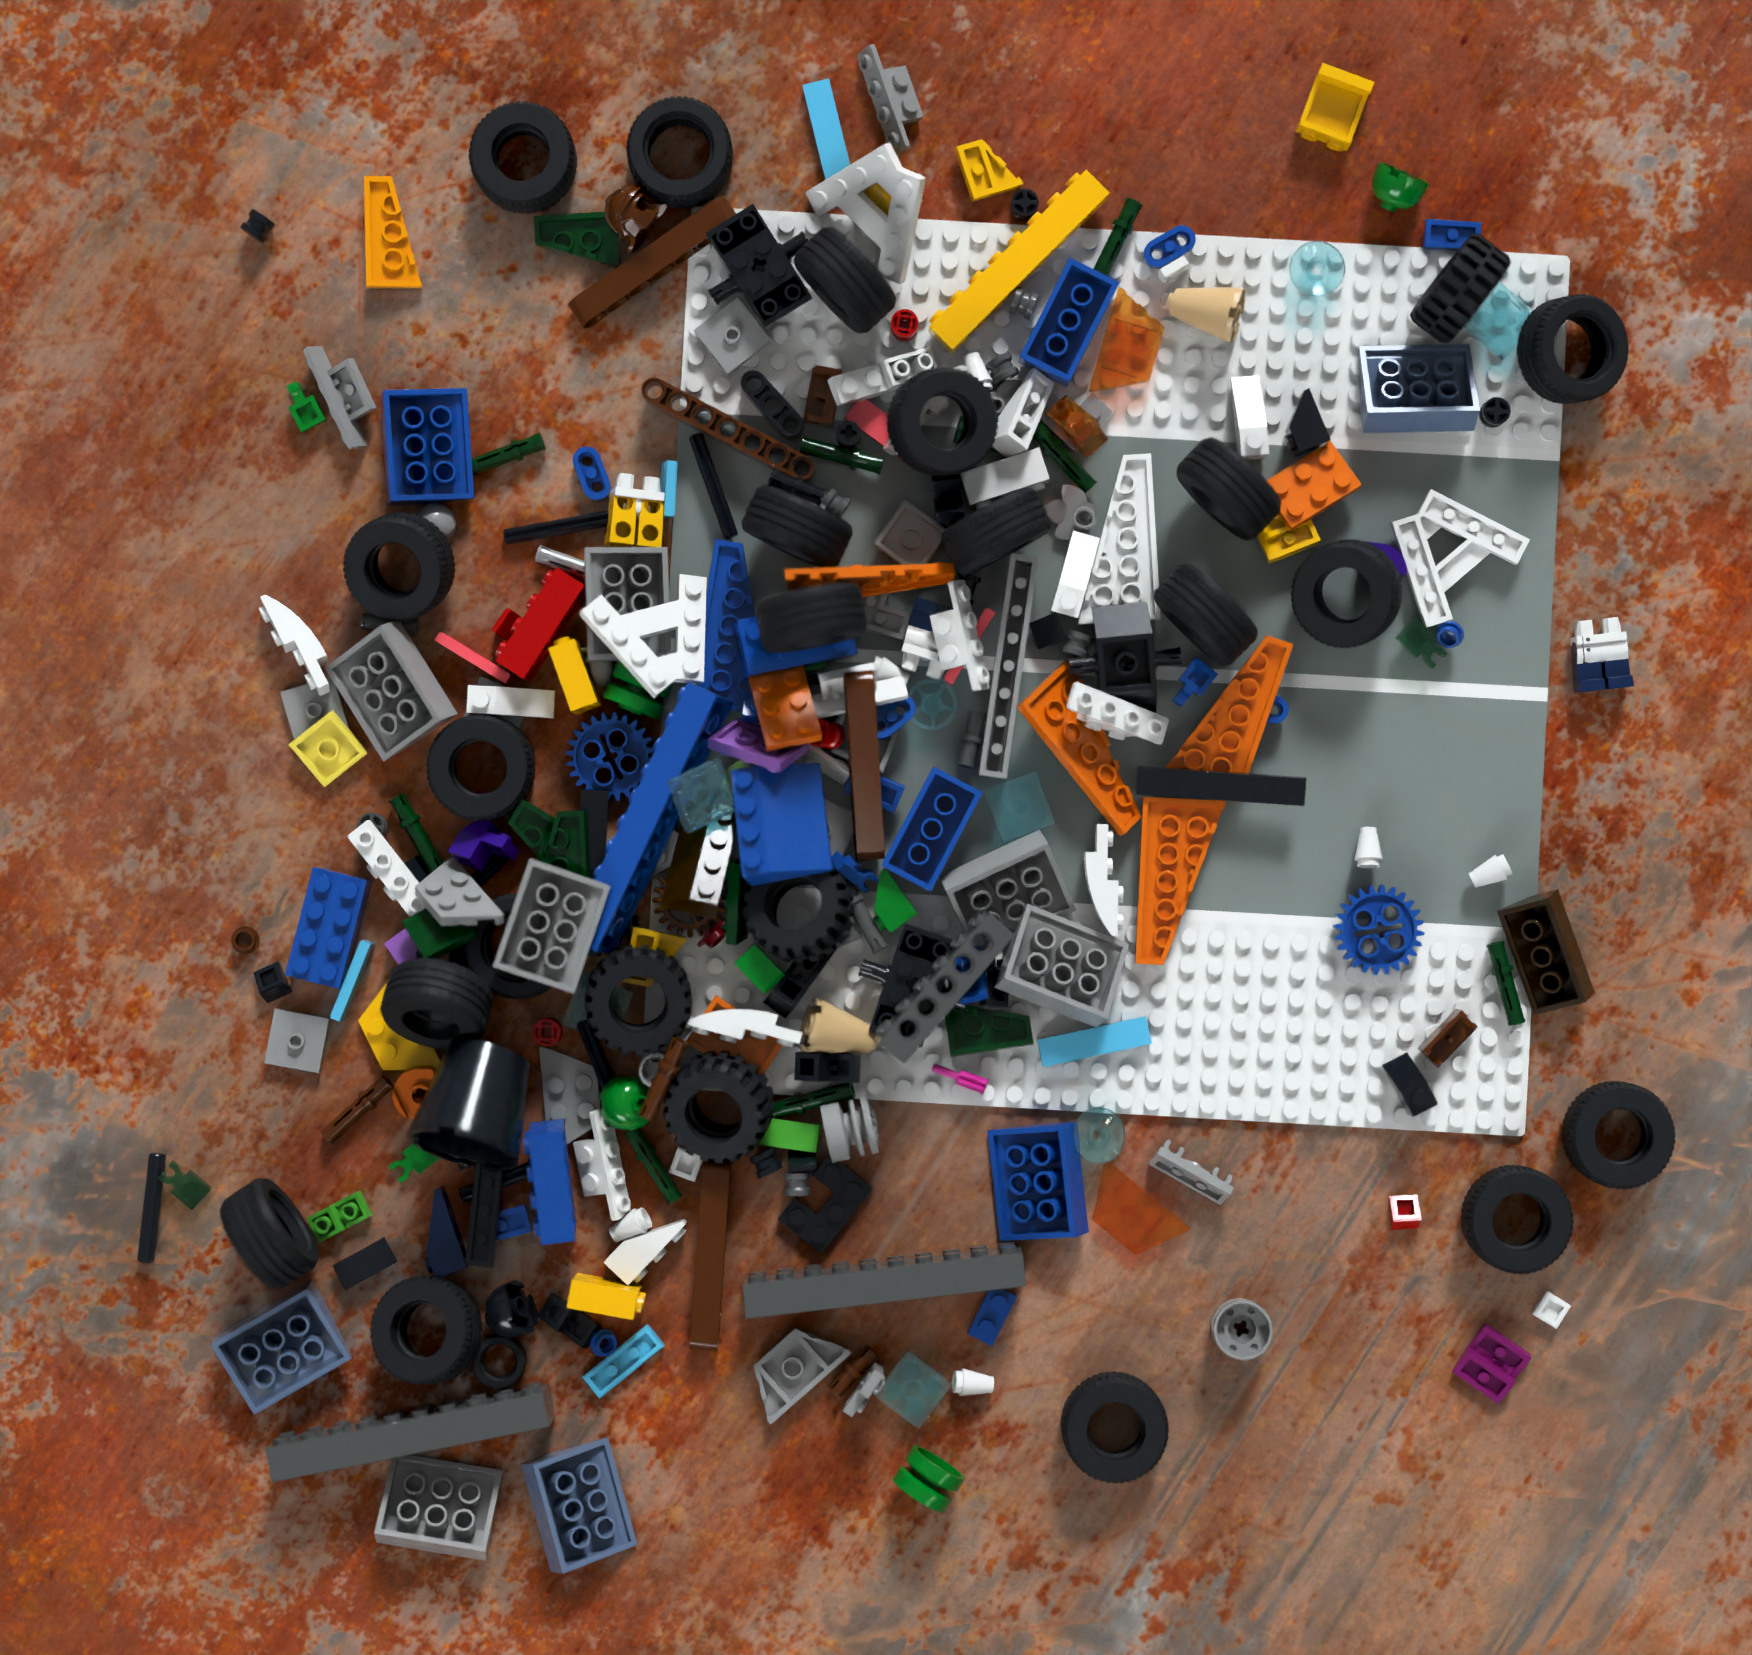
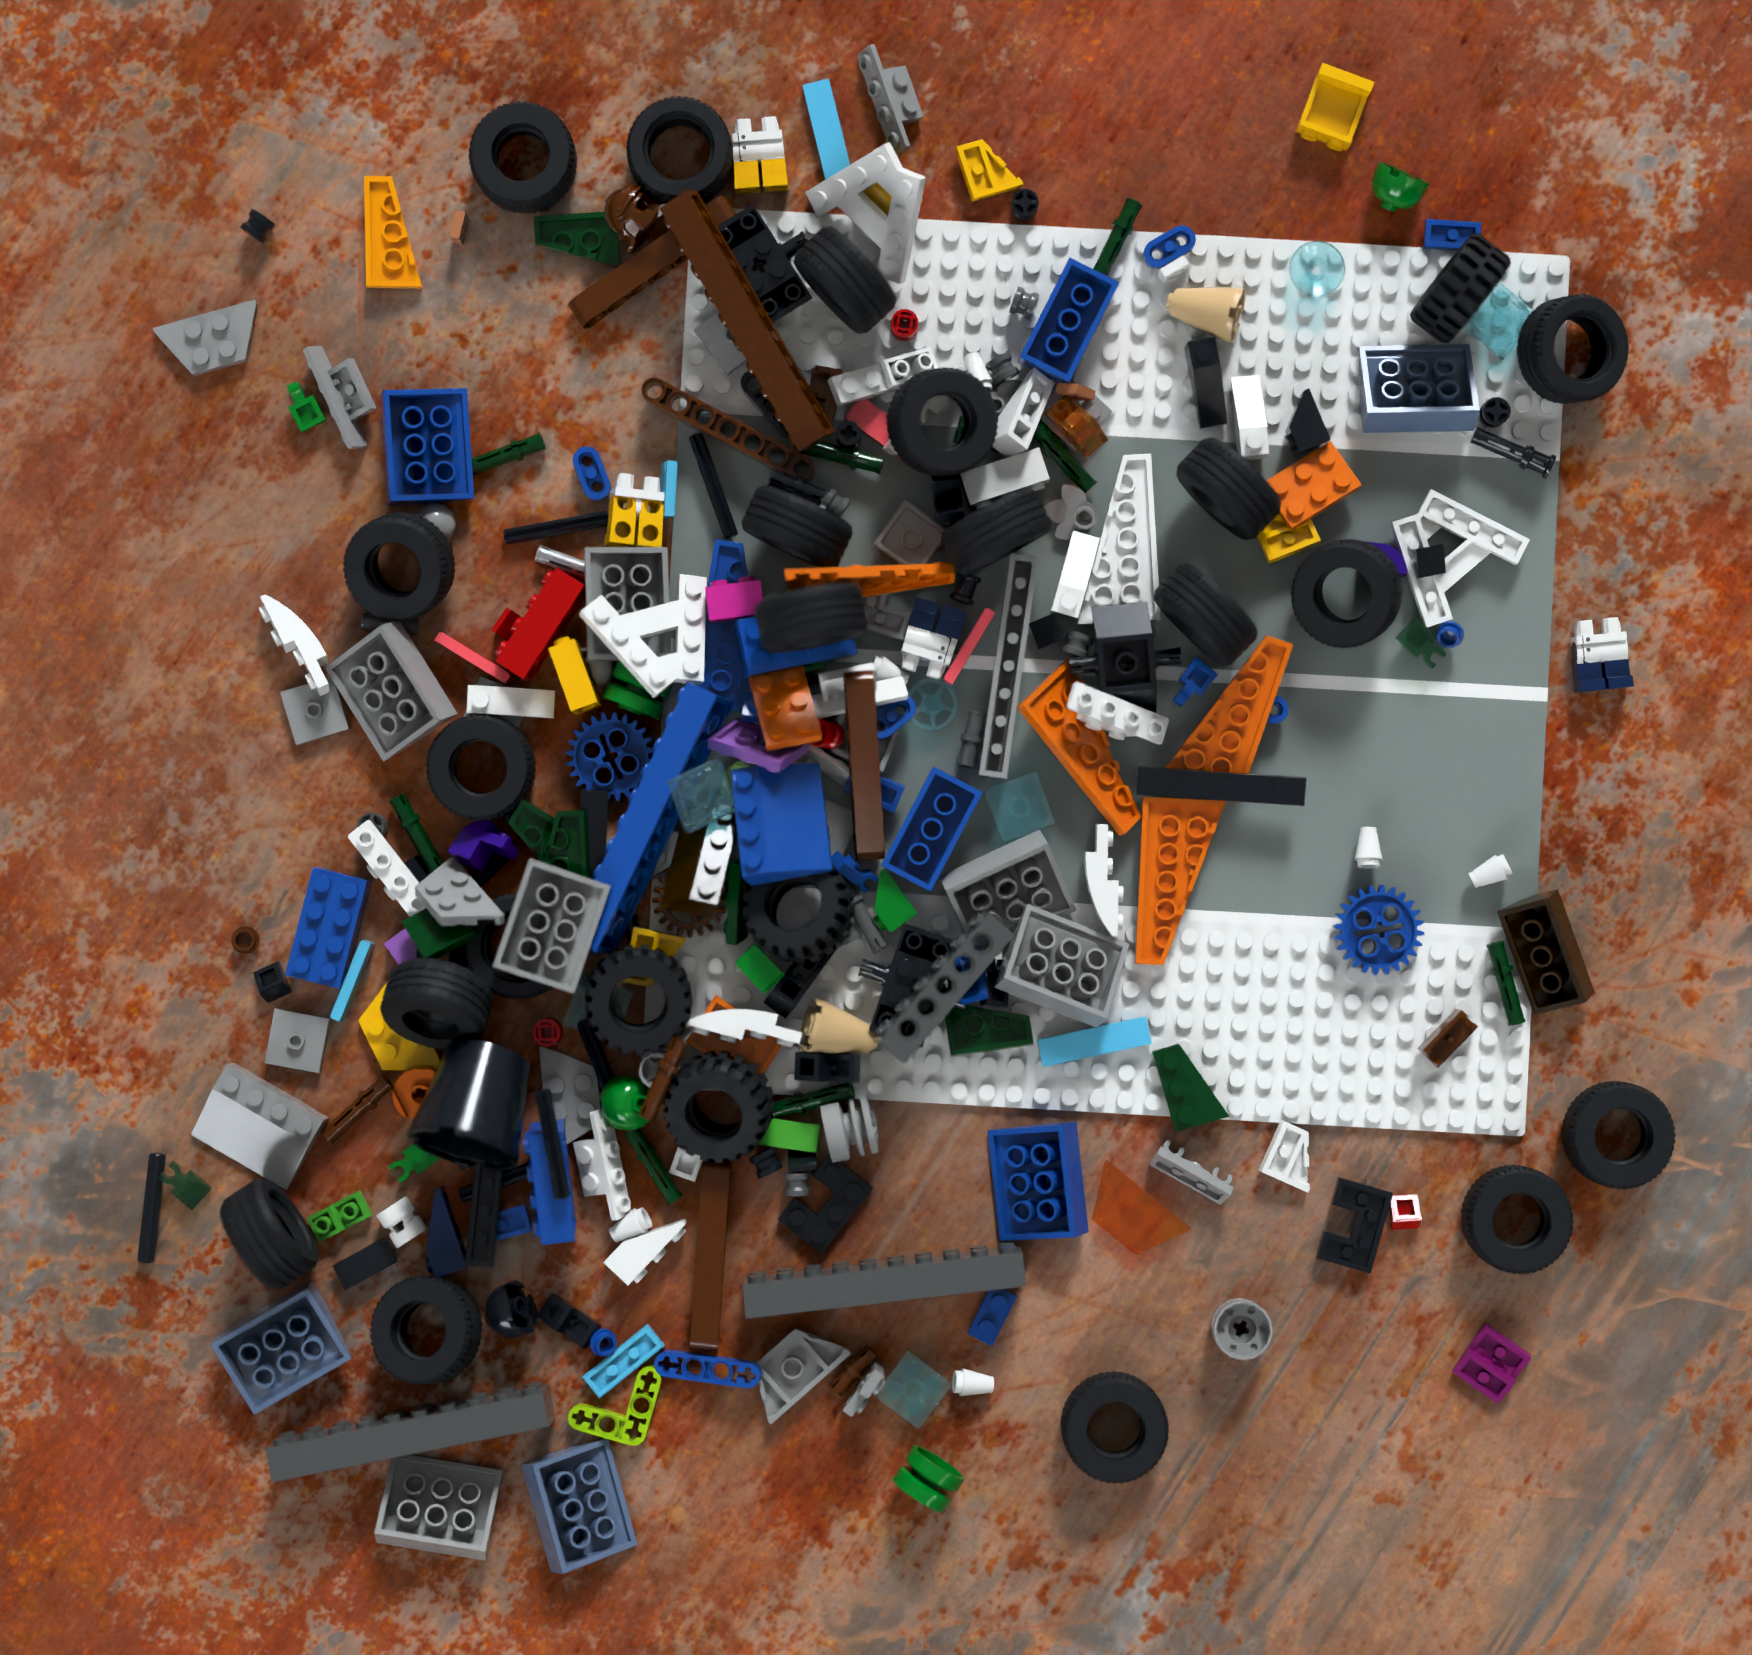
light yellow tile [289,709,368,788] -> none
black tyre [472,1334,527,1389] -> none
yellow brick [567,1273,646,1320] -> none
dark red plate [697,920,726,949] -> none
yellow brick [929,170,1110,354] -> none
white bracket [930,580,990,691] -> none
dark pink axle [932,1064,988,1095] -> none
clear light blue dish [1073,1108,1125,1164] -> none
clear orange wing [1088,287,1165,392] -> none
black slope [1382,1052,1438,1117] -> none
white tile [1531,1290,1571,1329] -> none
none -> light grey wing [153,300,258,376]
none -> light grey slope [191,1062,329,1190]
none -> white wheel [376,1196,428,1248]
none -> nougat tile [449,210,469,245]
none -> black axle [535,1089,570,1199]
none -> lime beam [568,1365,662,1446]
none -> blue beam [654,1349,763,1388]
none -> reddish brown brick [660,190,836,452]
none -> dark pink brick [705,576,764,623]
none -> hips [732,116,789,194]
none -> nougat tile [1055,383,1096,401]
none -> dark green wing [1152,1044,1229,1132]
none -> black slope [1184,337,1228,429]
none -> white wing [1258,1120,1310,1193]
none -> black plate [1315,1177,1393,1274]
none -> black slope [1412,544,1446,579]
none -> black pin [1470,427,1556,479]

